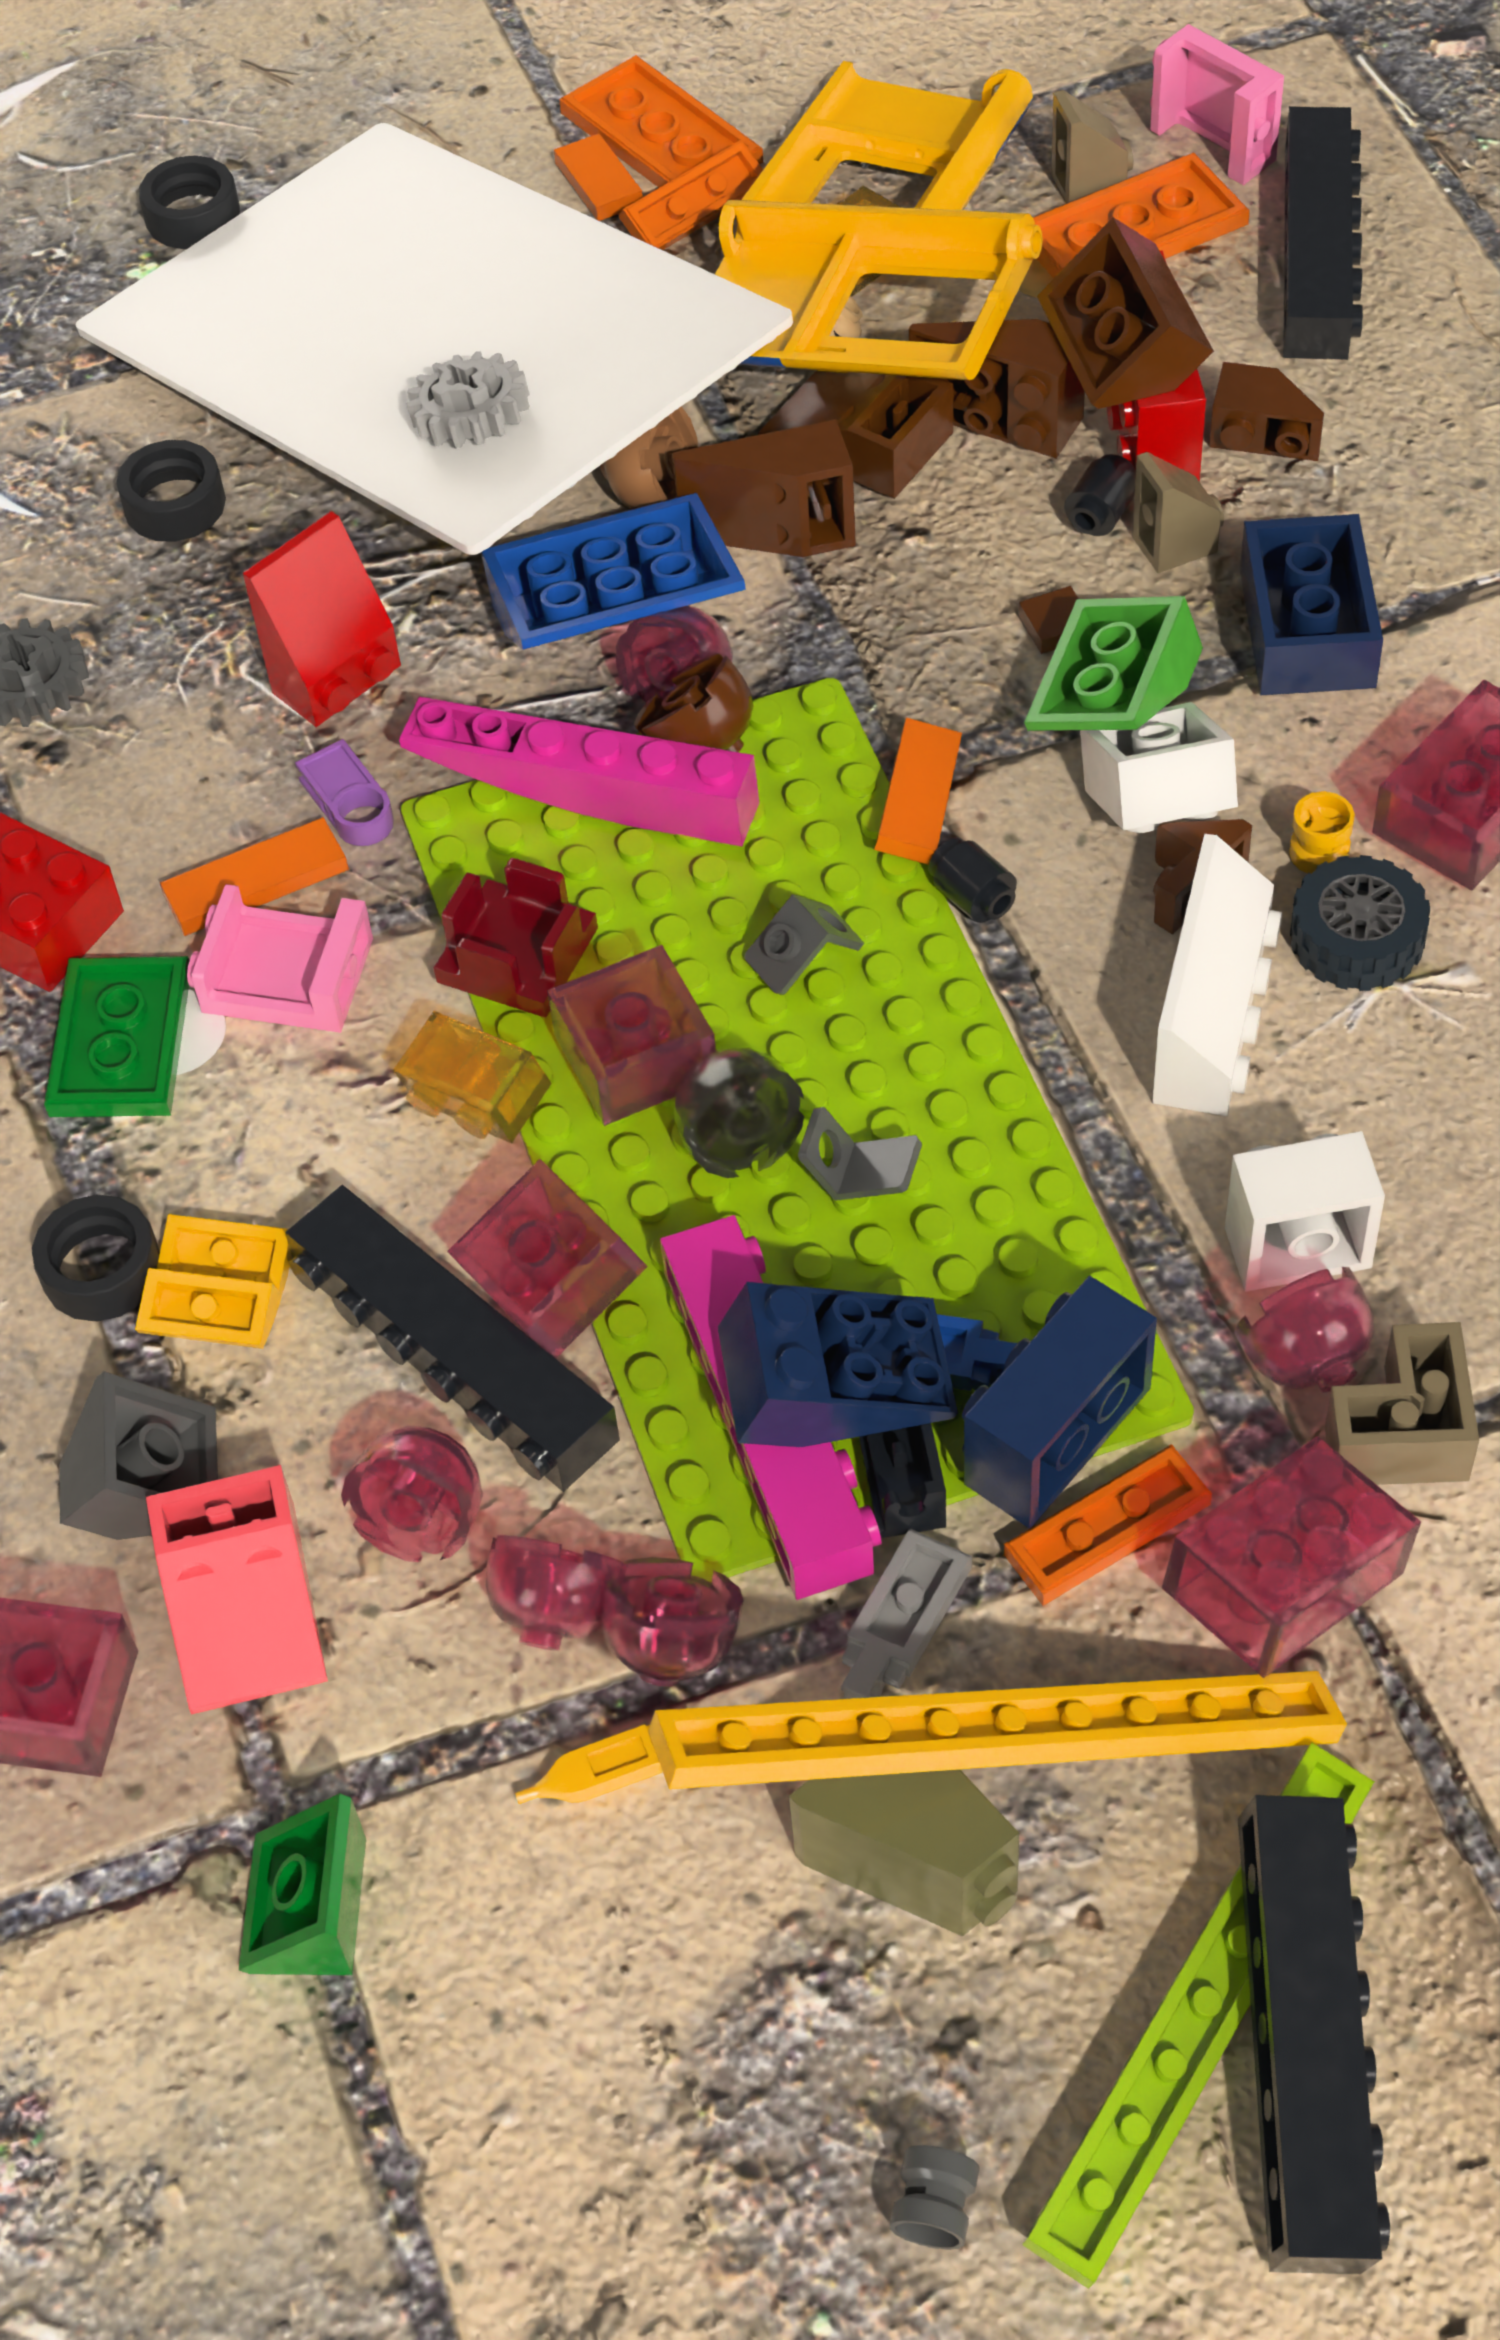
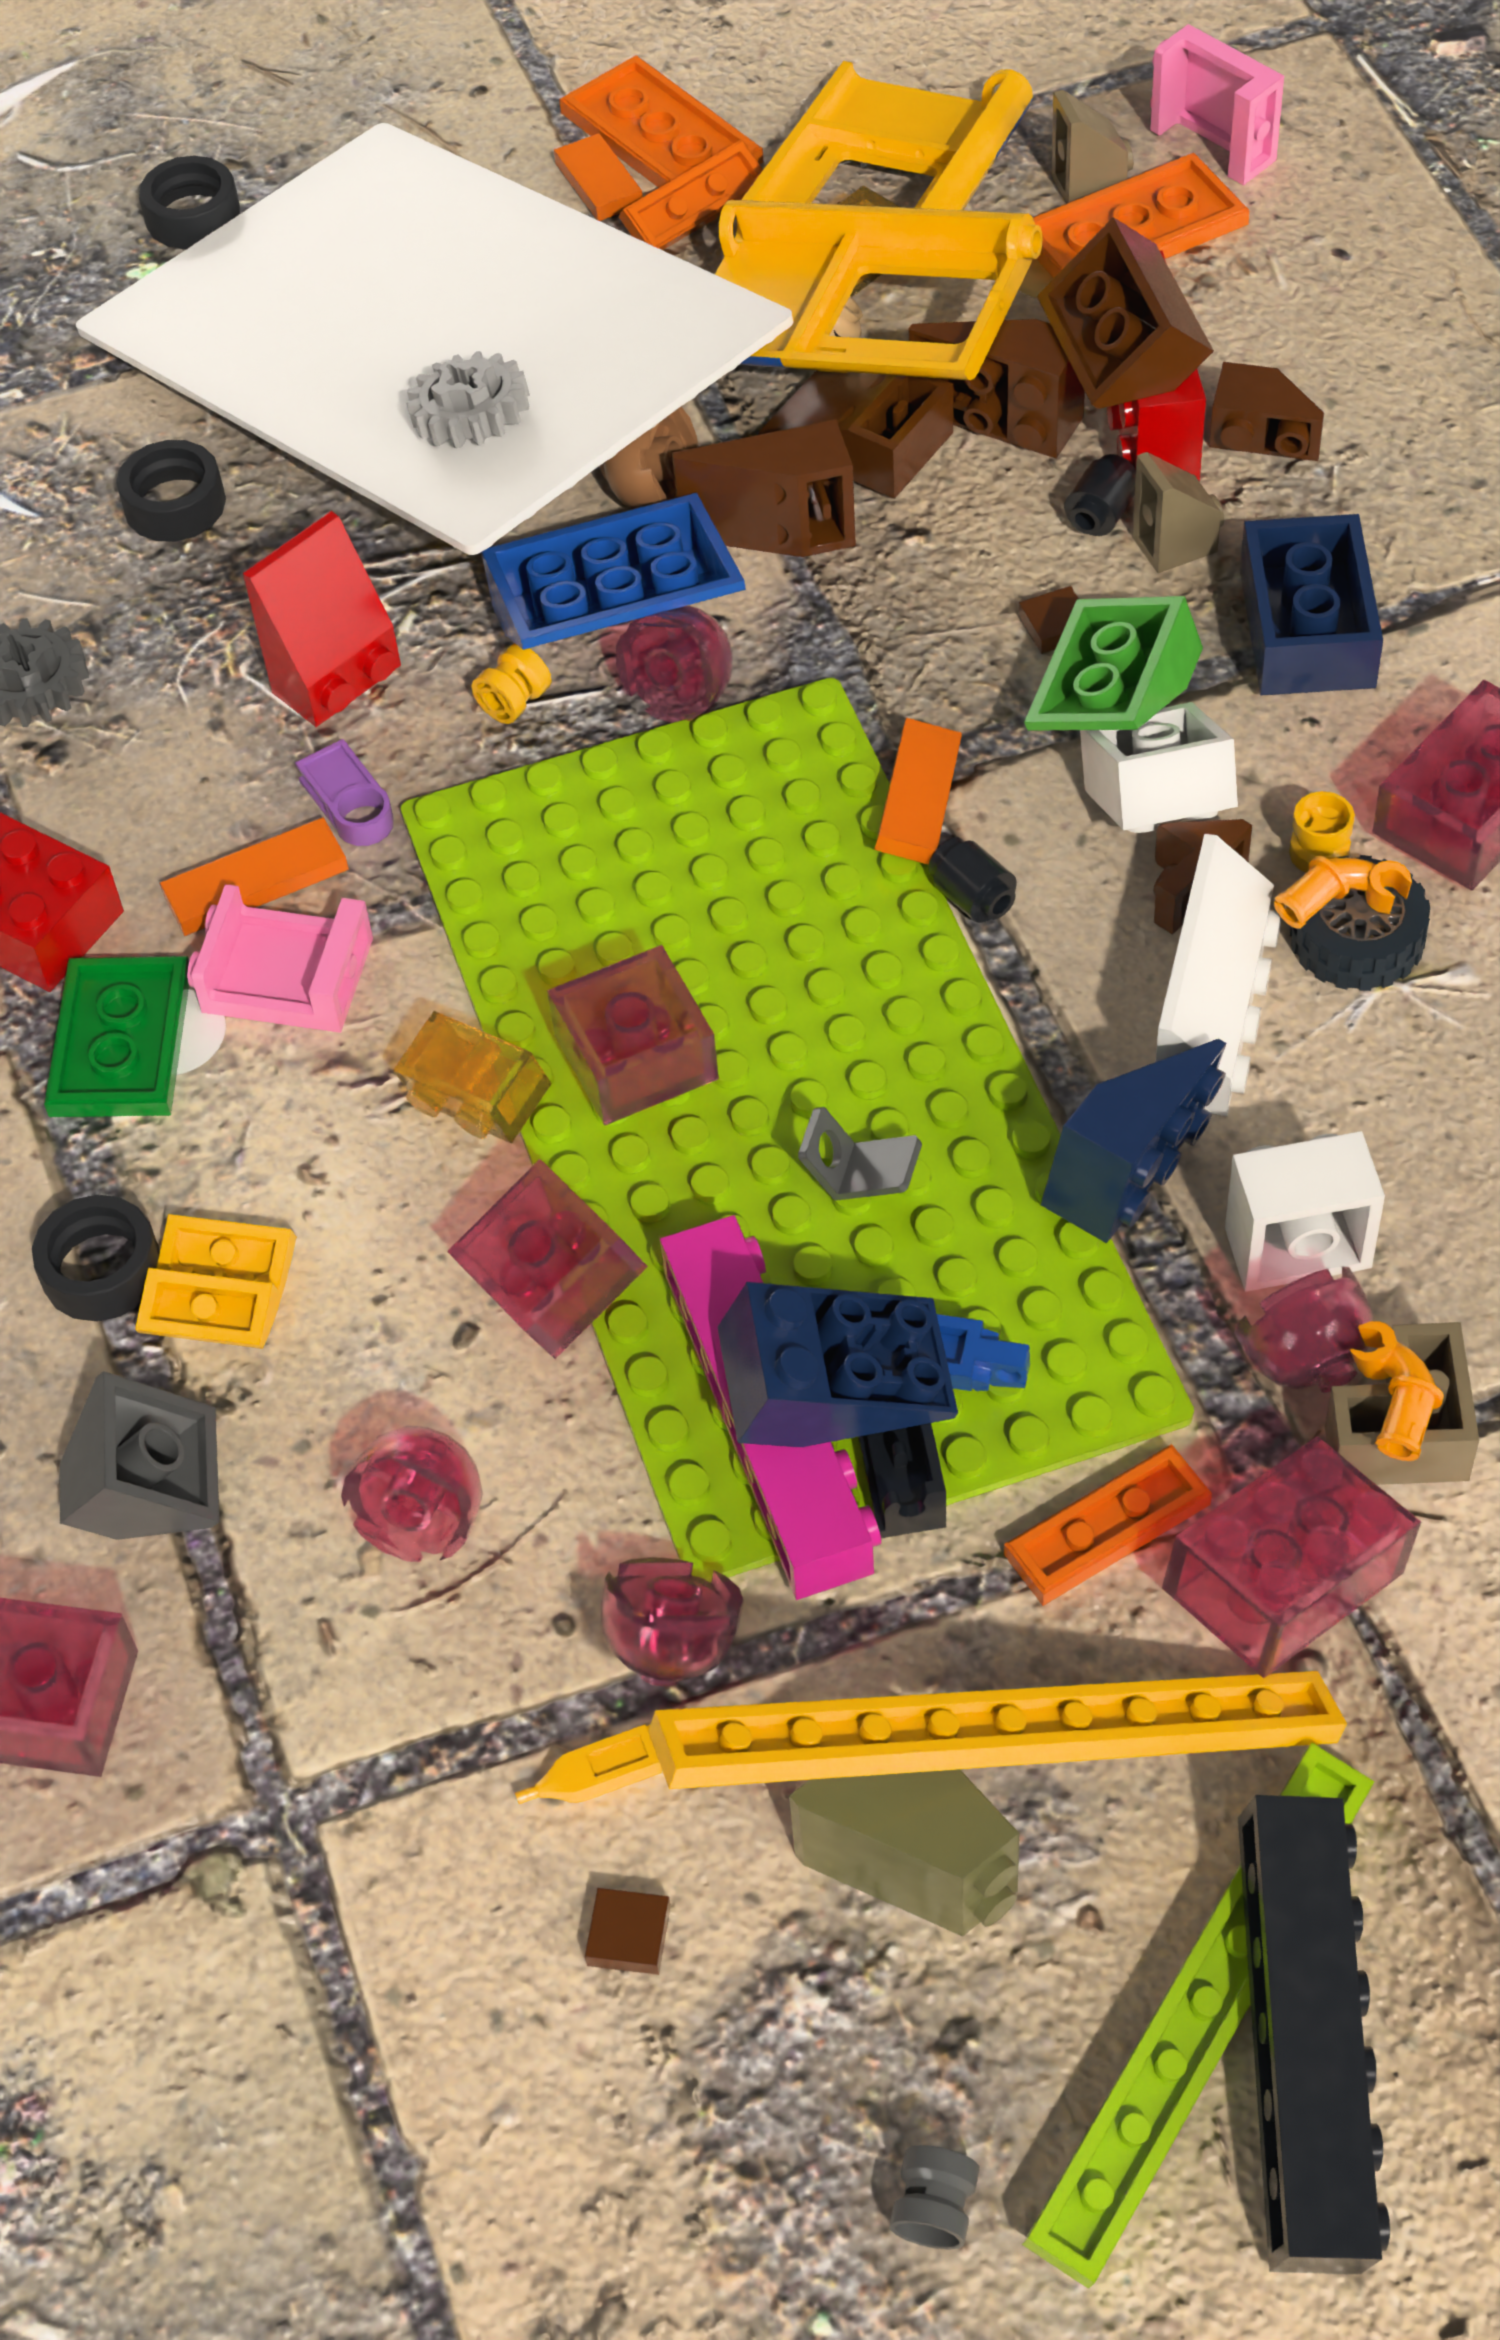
coral slope [146,1465,328,1715] -> none
green slope [239,1793,366,1976] -> none
black brick [285,1184,620,1492] -> none
dark pink slope [399,697,760,847] -> none
dark red panel [433,858,598,1018] -> none
clear pink cylinder [485,1535,626,1651] -> none
reddish brown cylinder [634,653,754,752] -> none
clear smoke cylinder [673,1047,804,1178] -> none
dark grey bracket [745,894,864,995] -> none
light grey hinge [841,1529,972,1699] -> none
dark blue brick [962,1275,1157,1529] -> none
black brick [1283,106,1363,360] -> none
none -> yellow wheel [471,643,552,724]
none -> reddish brown tile [585,1888,671,1975]
none -> dark blue slope [1040,1038,1227,1243]
none -> light orange piece [1274,856,1412,929]
none -> light orange piece [1350,1321,1444,1461]

